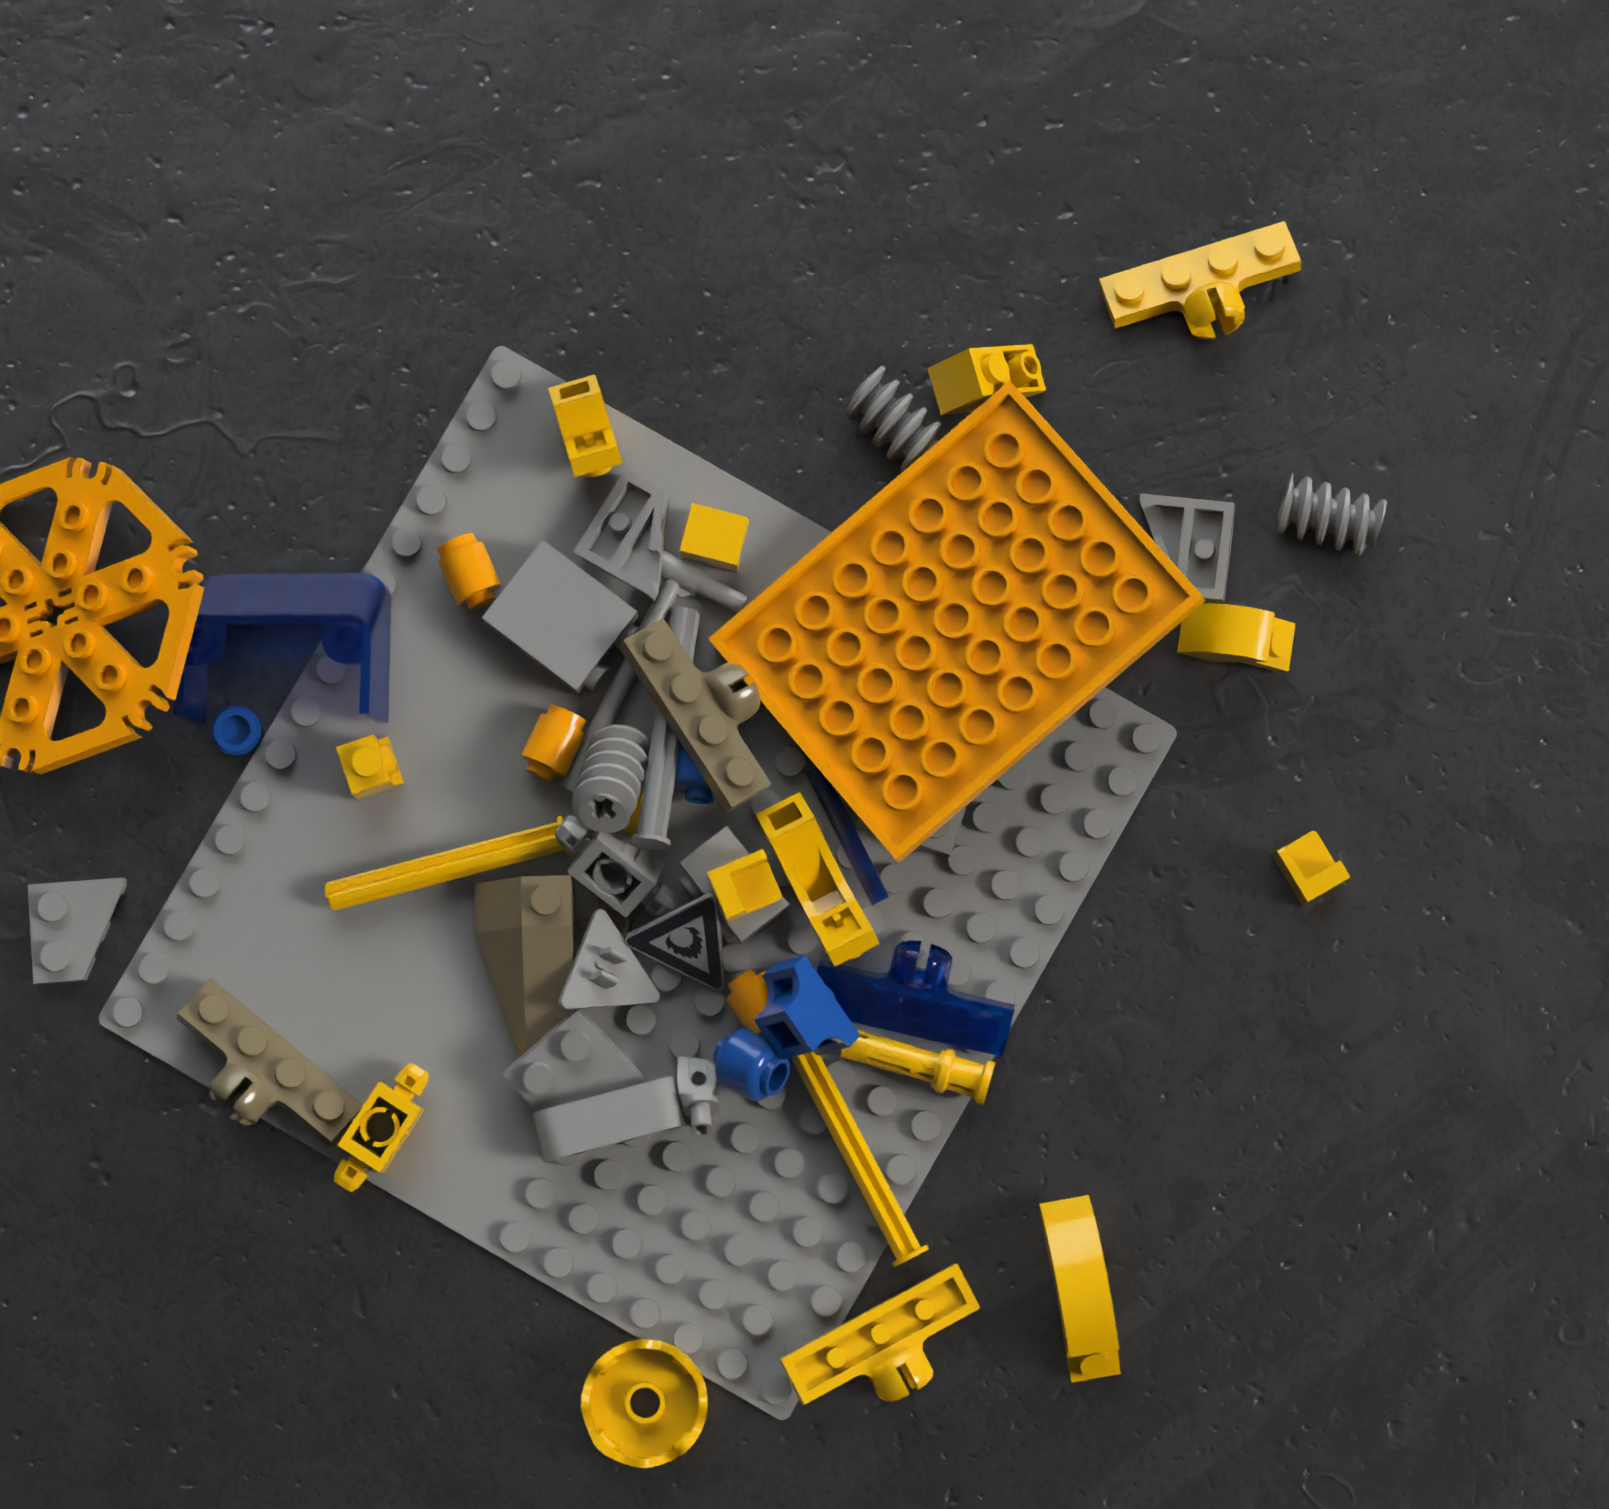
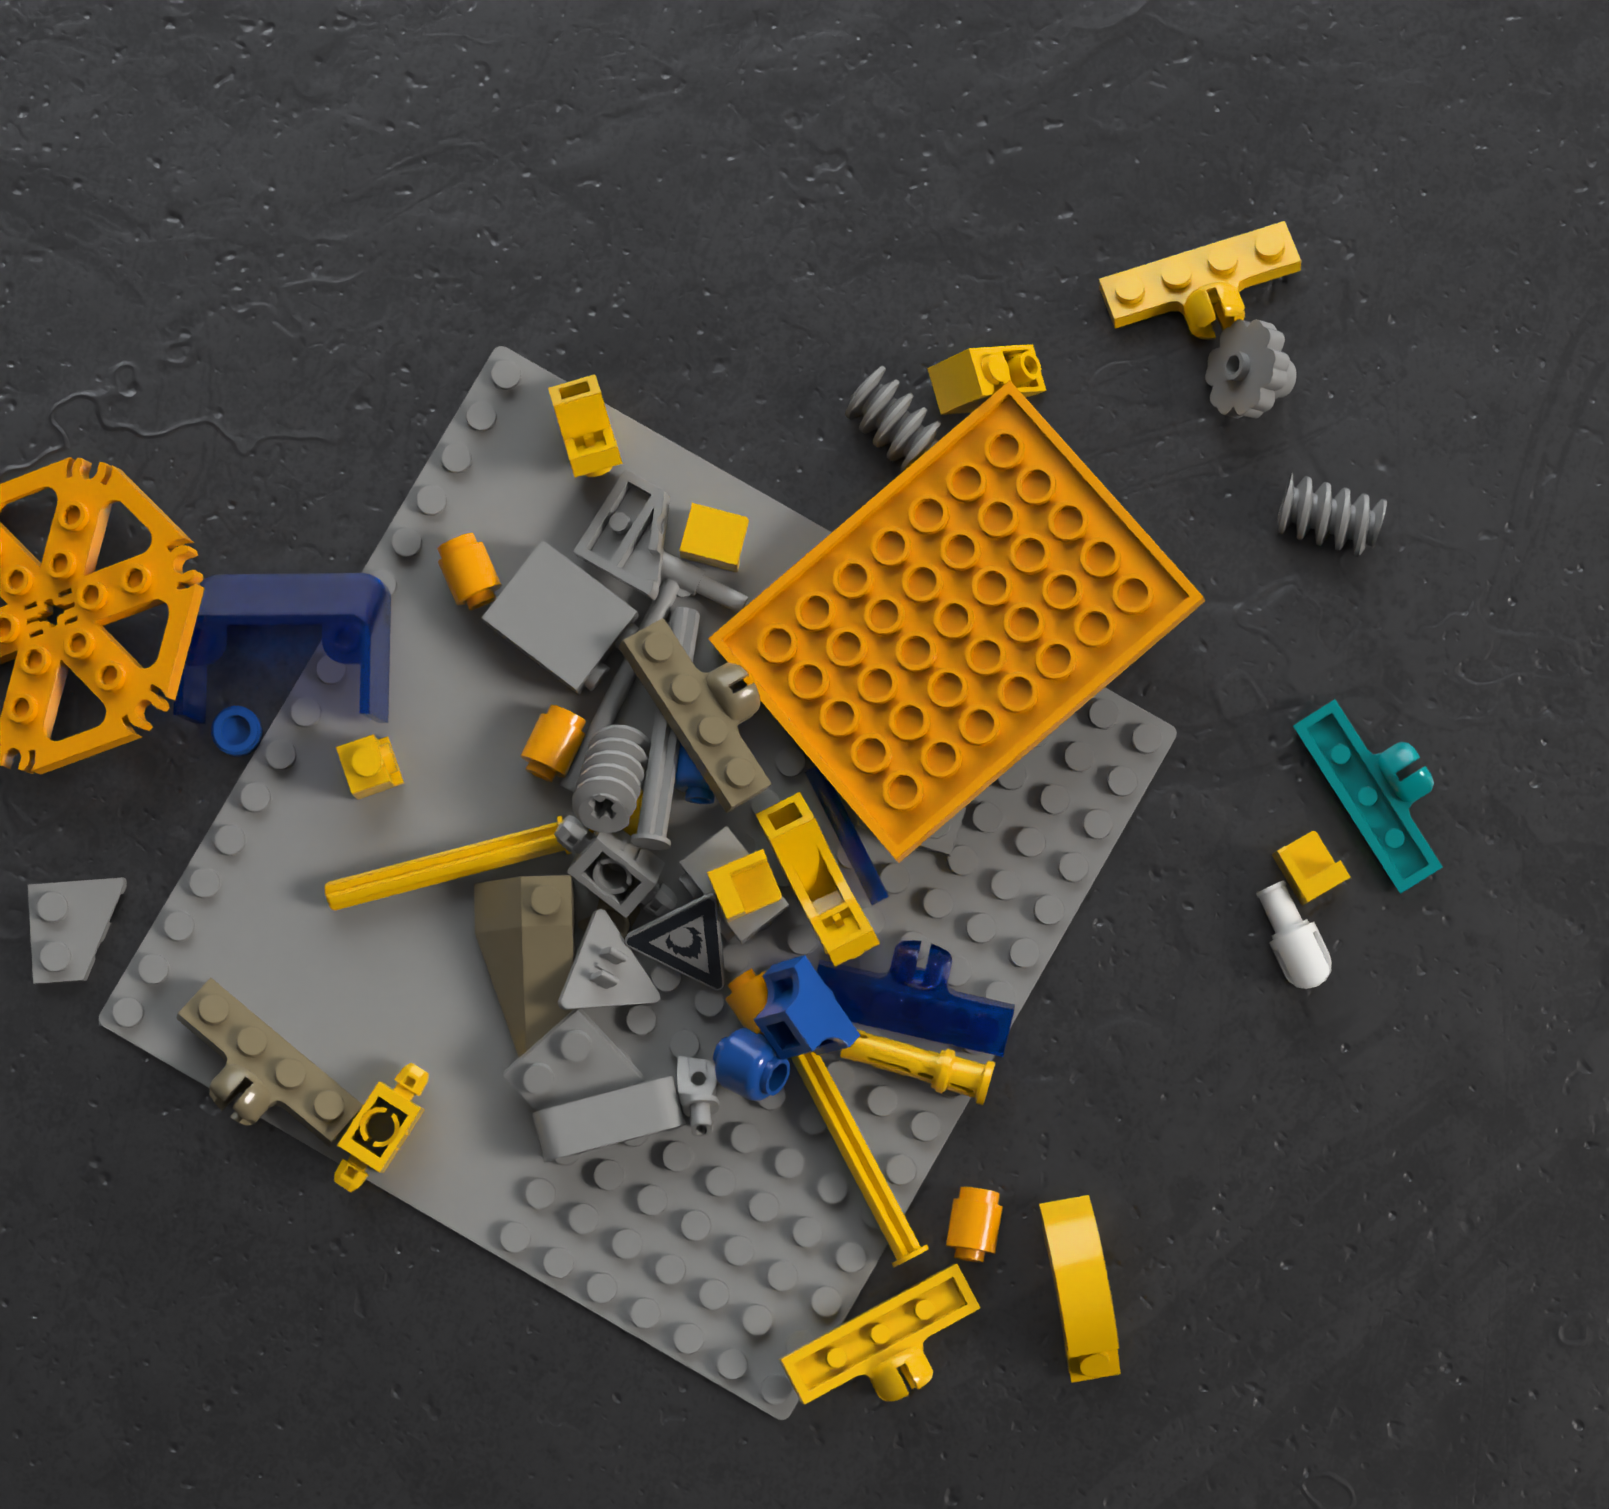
yellow plate [581,1339,708,1468] -> none
light grey wing [1139,493,1236,603] -> none
yellow brick [1177,603,1296,672] -> none
none -> light orange brick [946,1187,1003,1263]
none -> light grey plant [1205,319,1297,419]
none -> white arm [1256,880,1332,989]
none -> teal plate [1293,699,1443,894]

